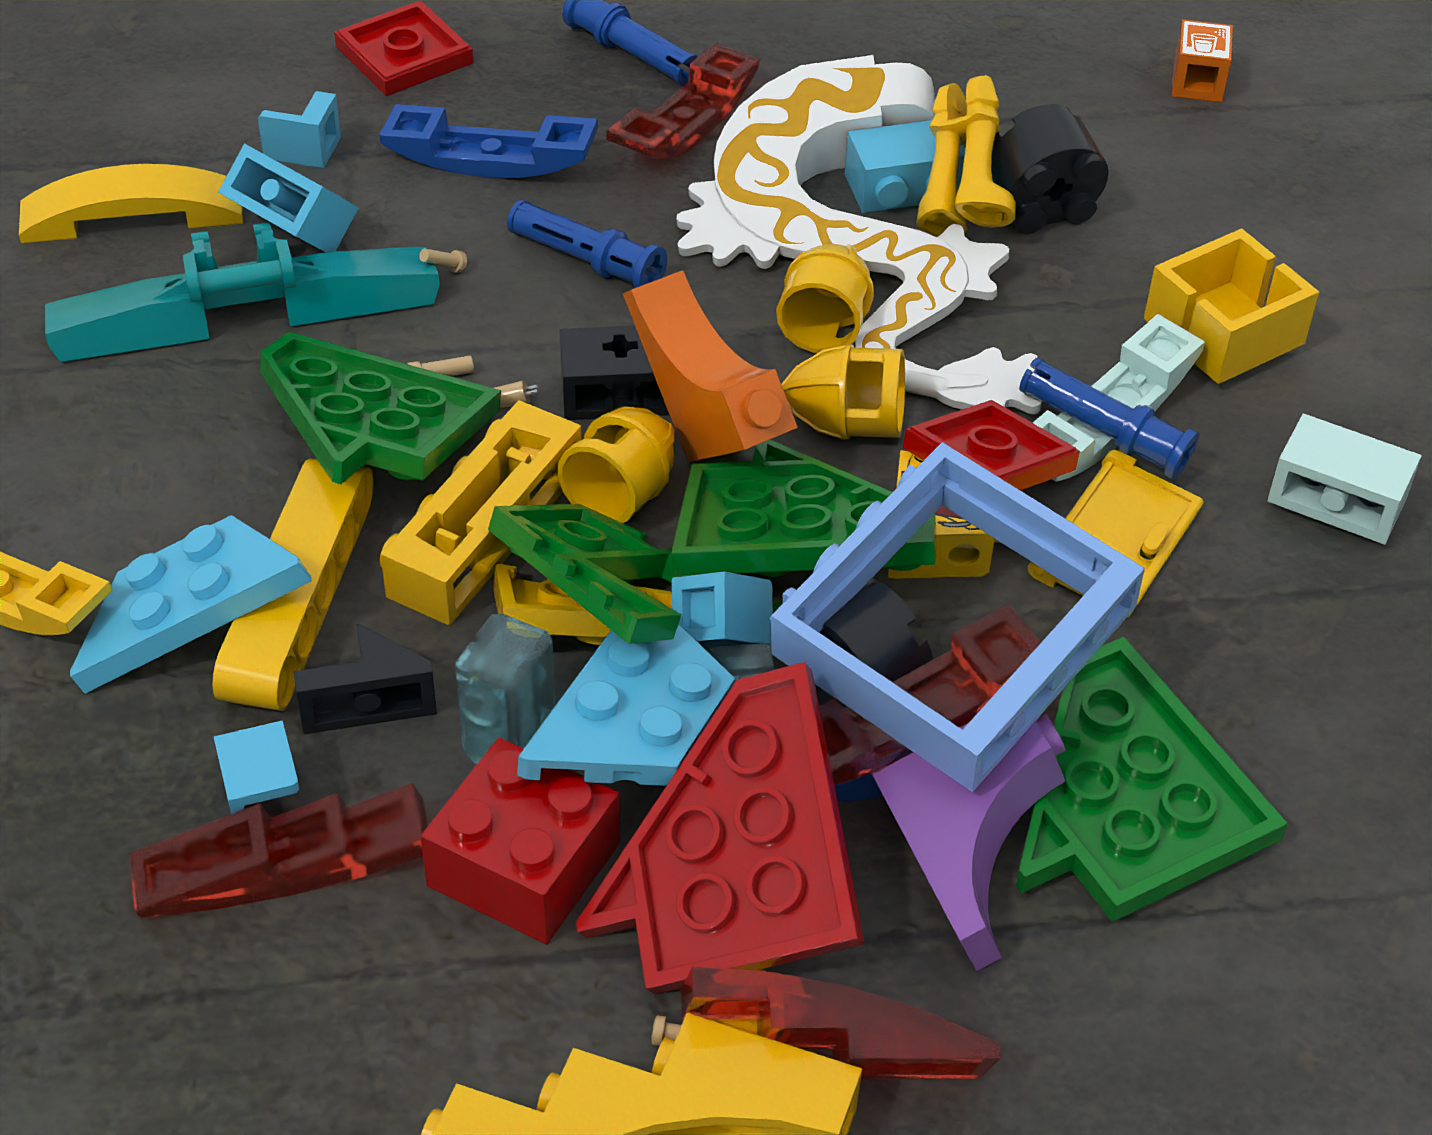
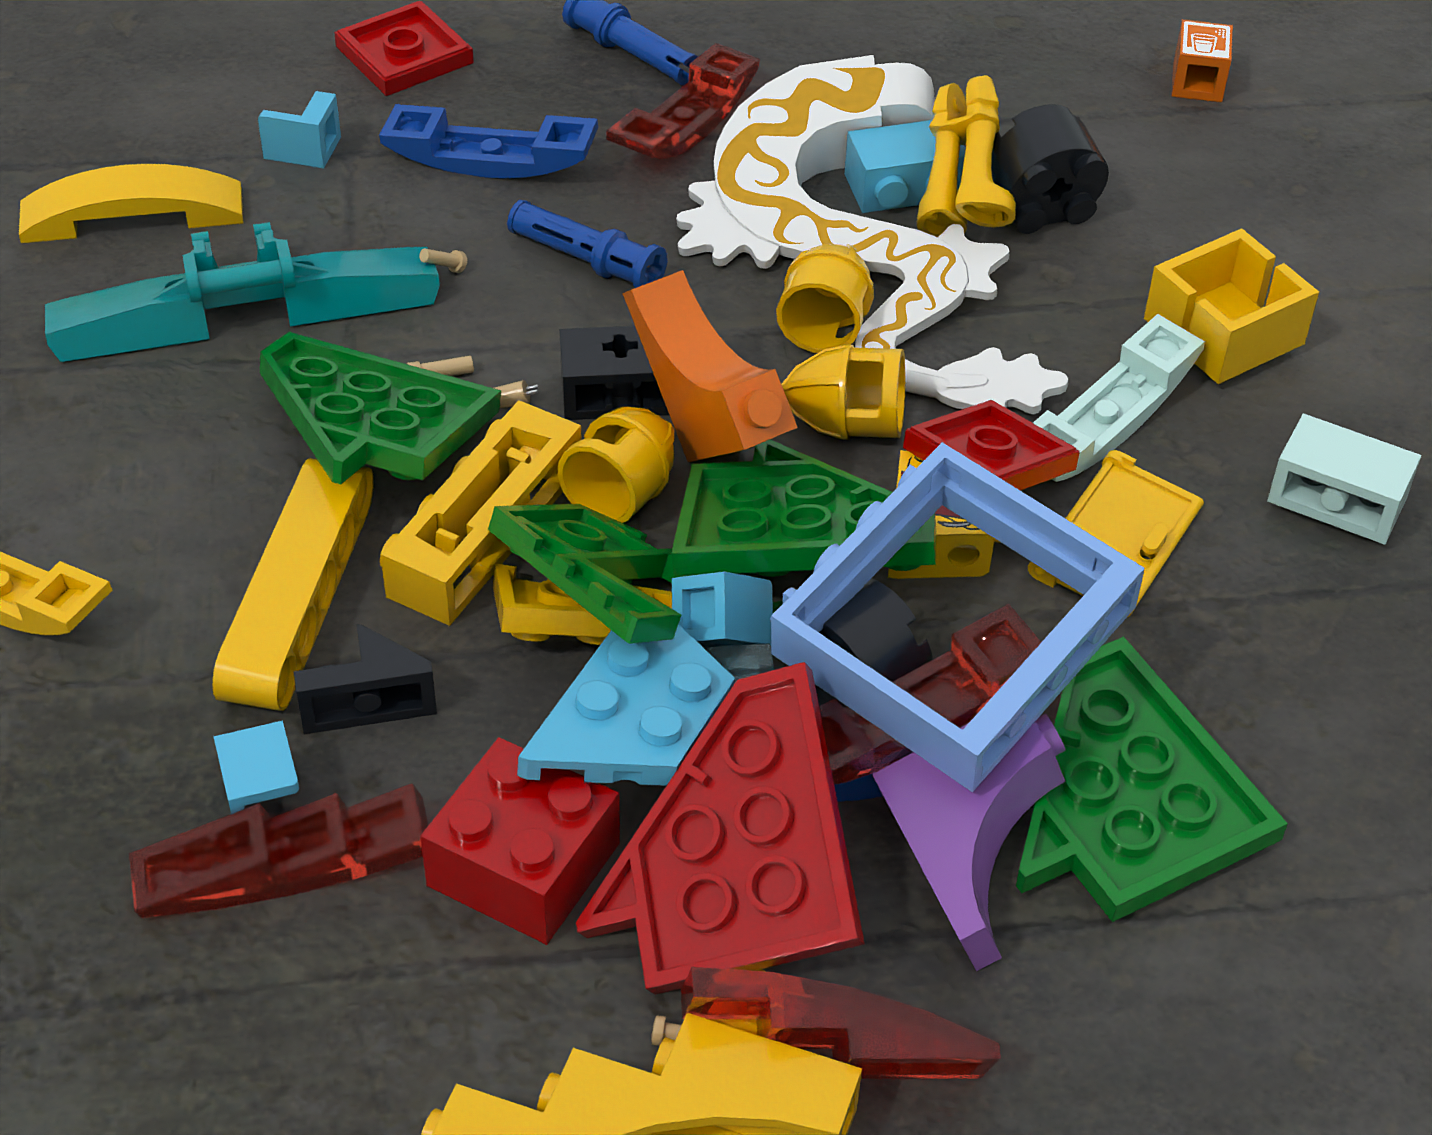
medium azure wing [70,515,312,694] -> none
medium azure brick [218,143,359,252] -> none
clear light blue brick [455,613,555,764] -> none
blue pin [1019,357,1200,481] -> none

